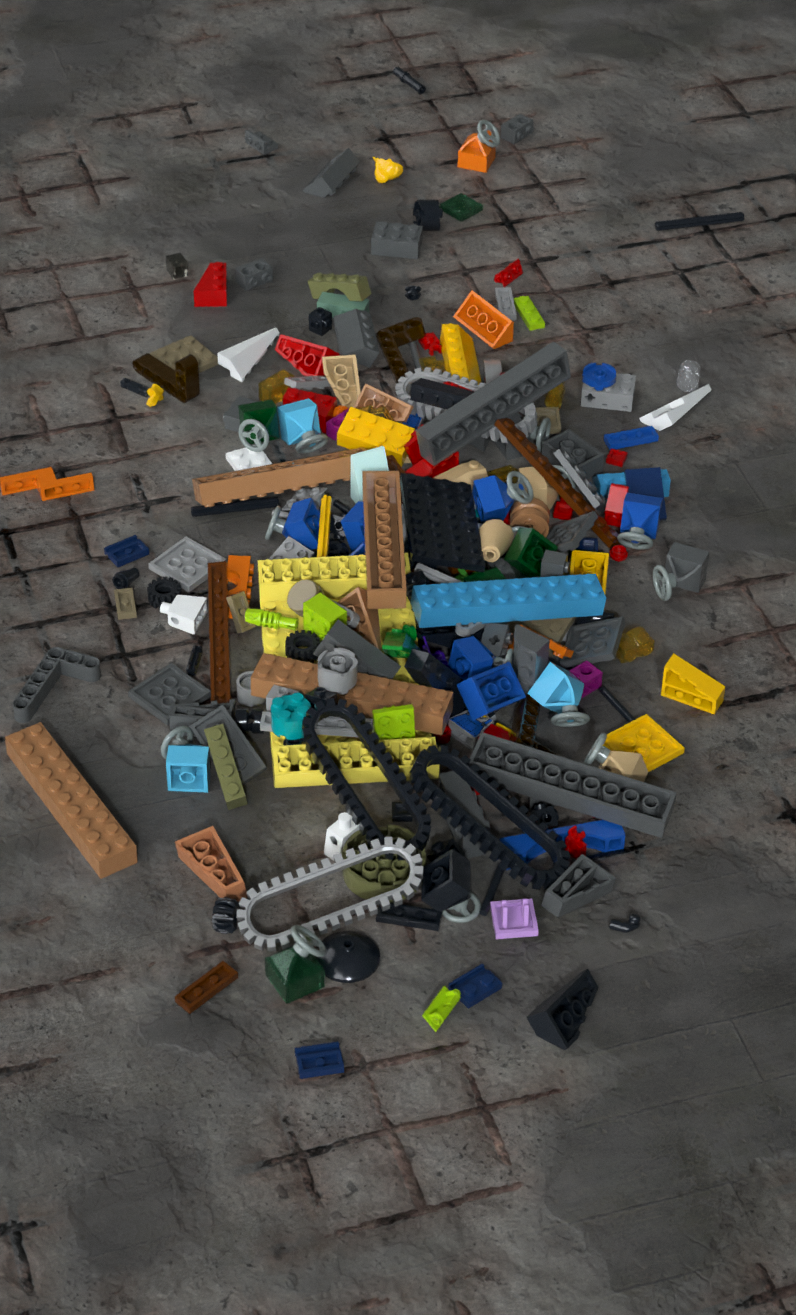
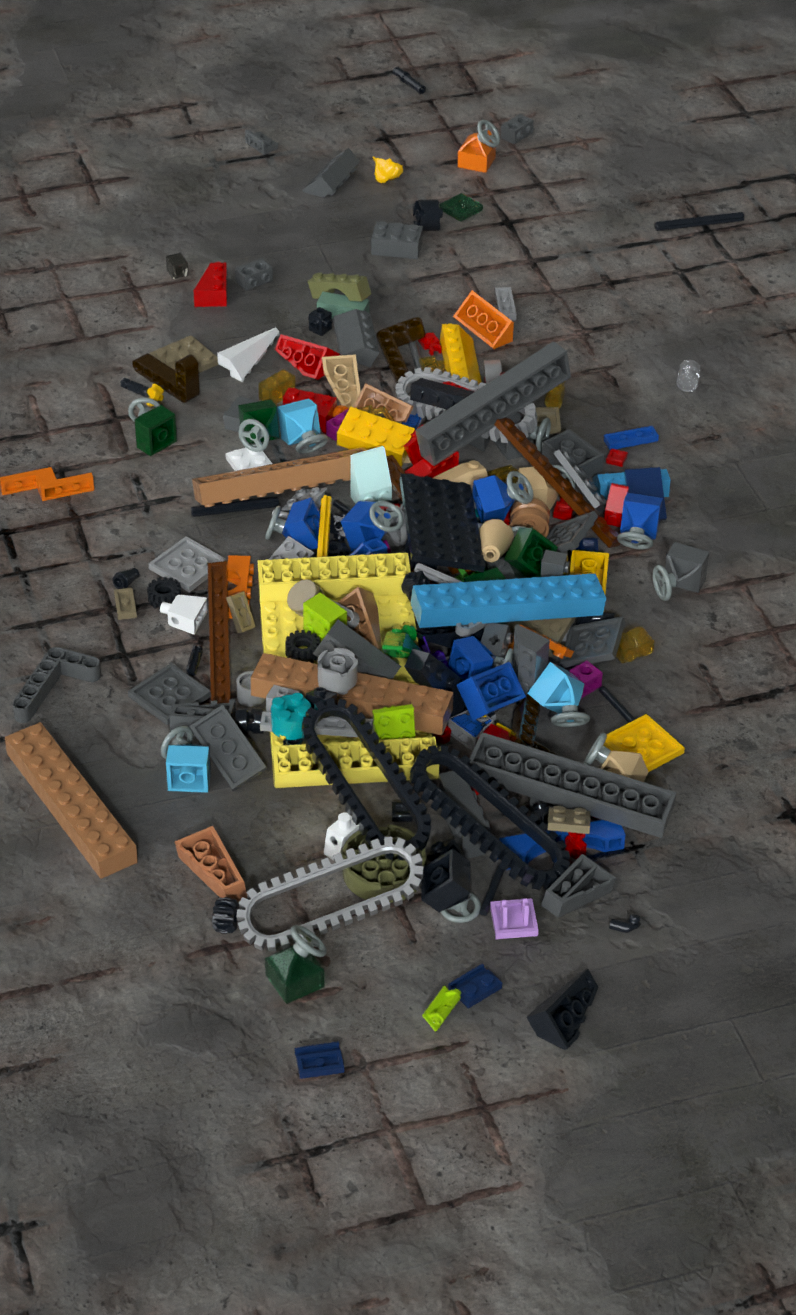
dark blue plate [104,535,149,568] -> none
reddish brown plate [175,961,238,1014] -> none
olive arch [204,724,248,810] -> none
lime hinge [245,608,299,631] -> none
light grey plate [284,375,330,390] -> none
black dish [316,931,380,983] -> none
medium nougat brick [362,471,406,609] -> none
black tile [376,903,442,931] -> none
black plate [405,286,421,300] -> none
red hinge [494,259,523,287] -> none
lime plate [513,296,545,331] -> none
light grey piece [581,373,636,412] -> none
blue plate [582,363,616,391] -> none
red plate [609,545,628,562] -> none
white wedge [639,384,711,431] -> none
yellow wedge [661,653,725,715] -> none
none -> dark green piece [128,397,177,457]
none -> dark tan plate [548,806,590,834]

